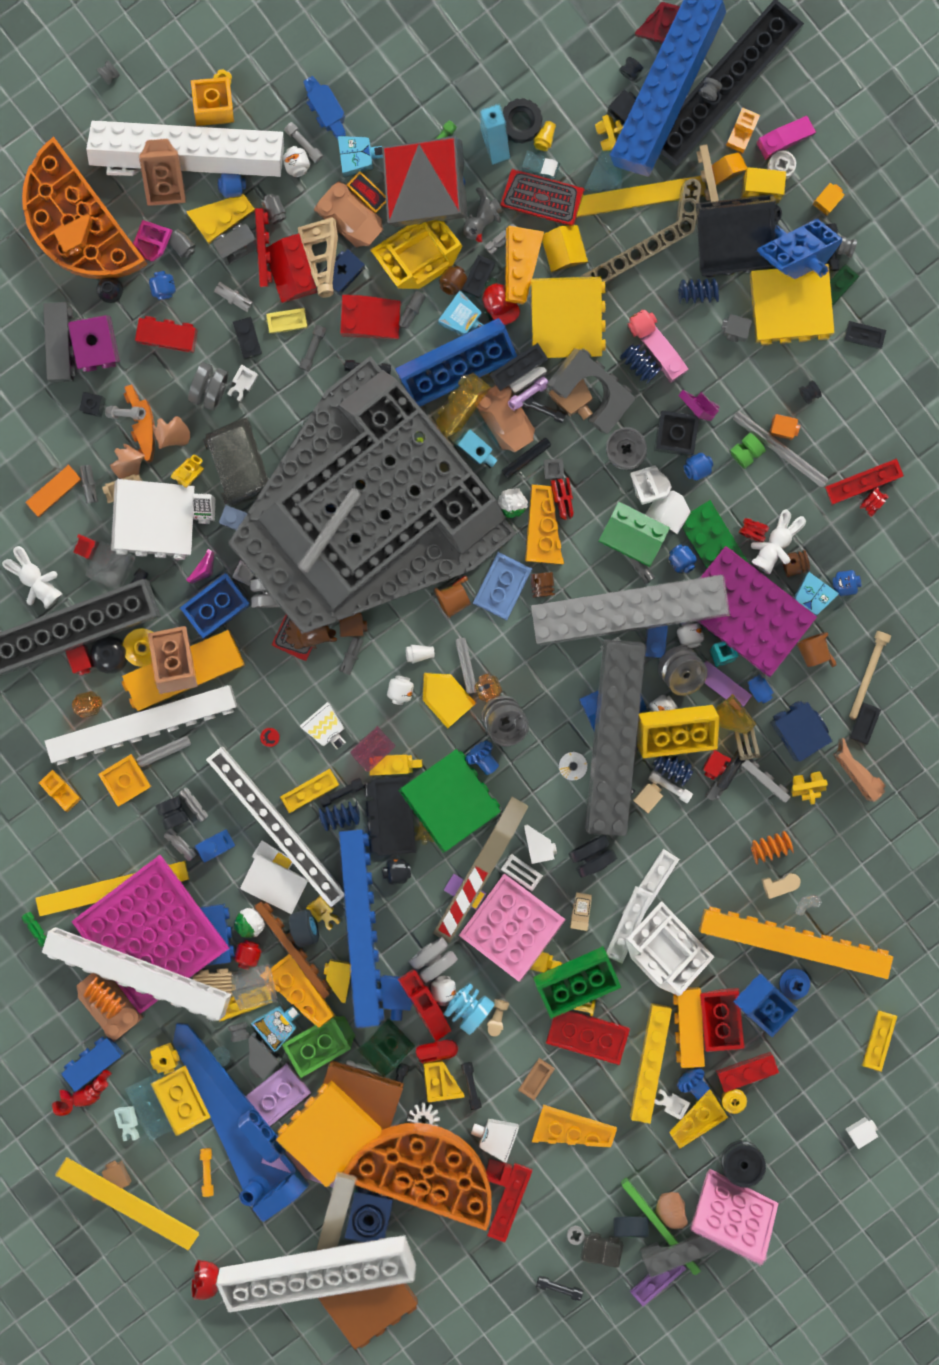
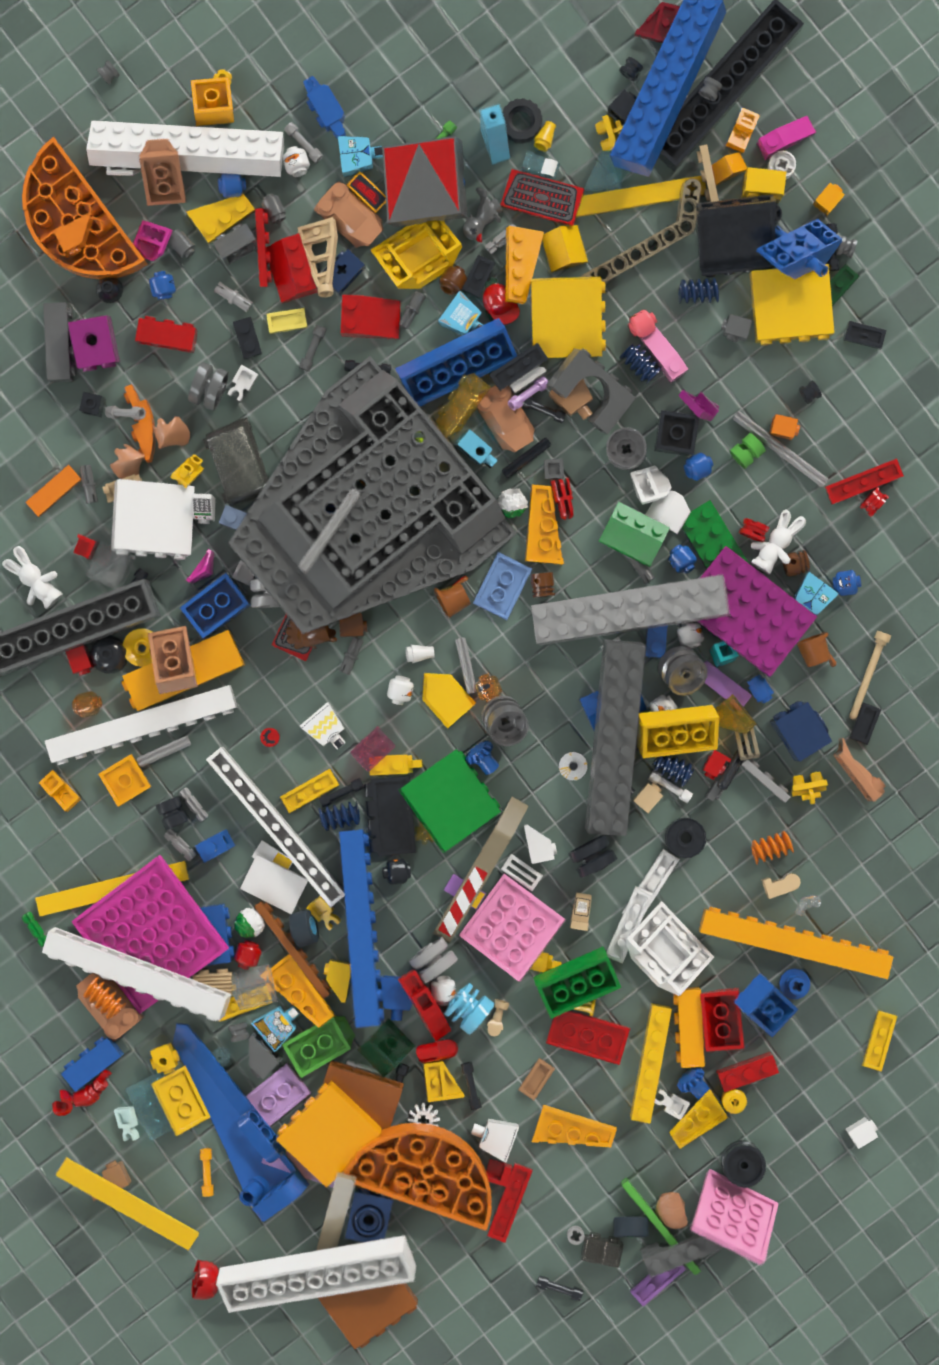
none -> black wheel [665,818,706,858]

